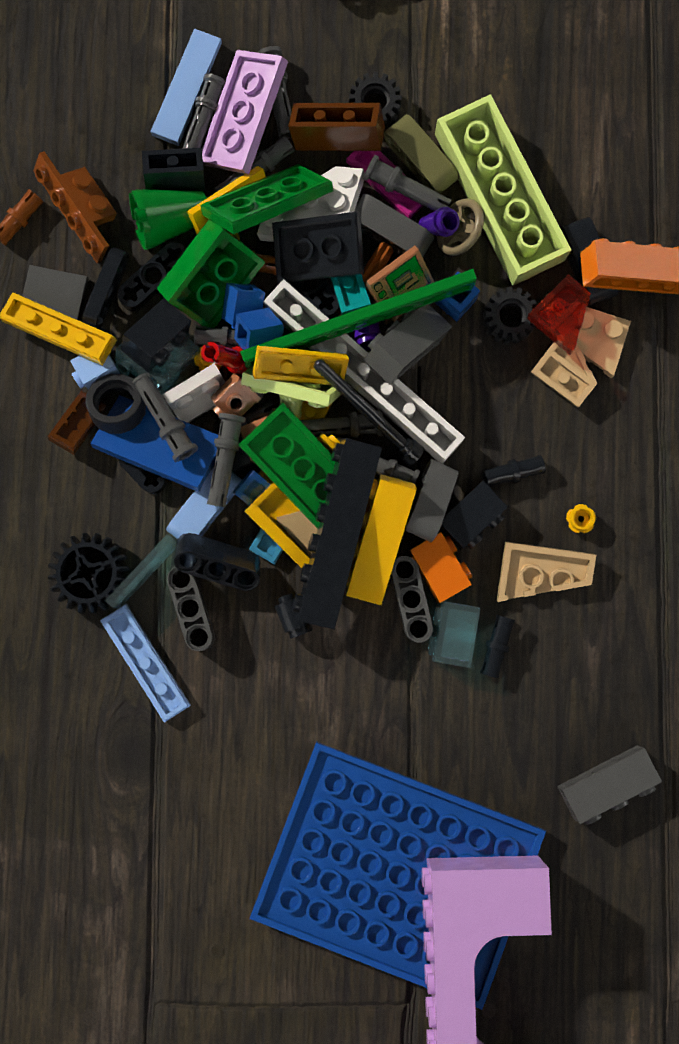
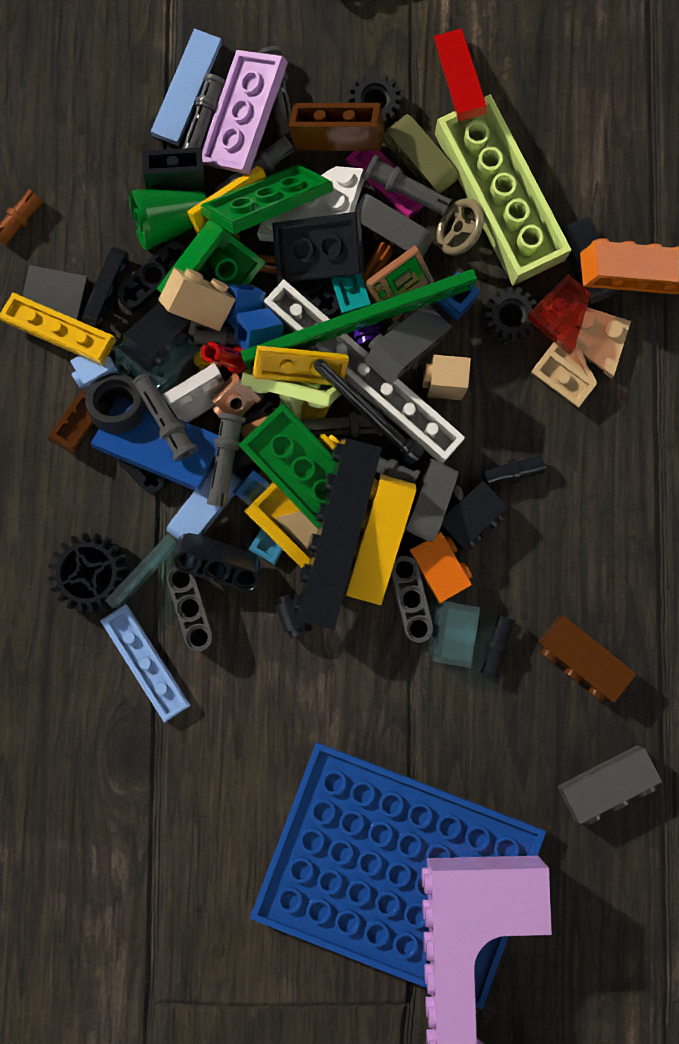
dark orange bracket [33,151,117,263] -> none
dark purple cone [418,206,460,237] -> none
tan wing [496,542,596,602] -> none
yellow plate [566,504,596,533] -> none
none -> tan brick [159,267,236,331]
none -> tan brick [422,355,471,400]
none -> red tile [434,28,487,122]
none -> reddish brown brick [537,616,636,703]

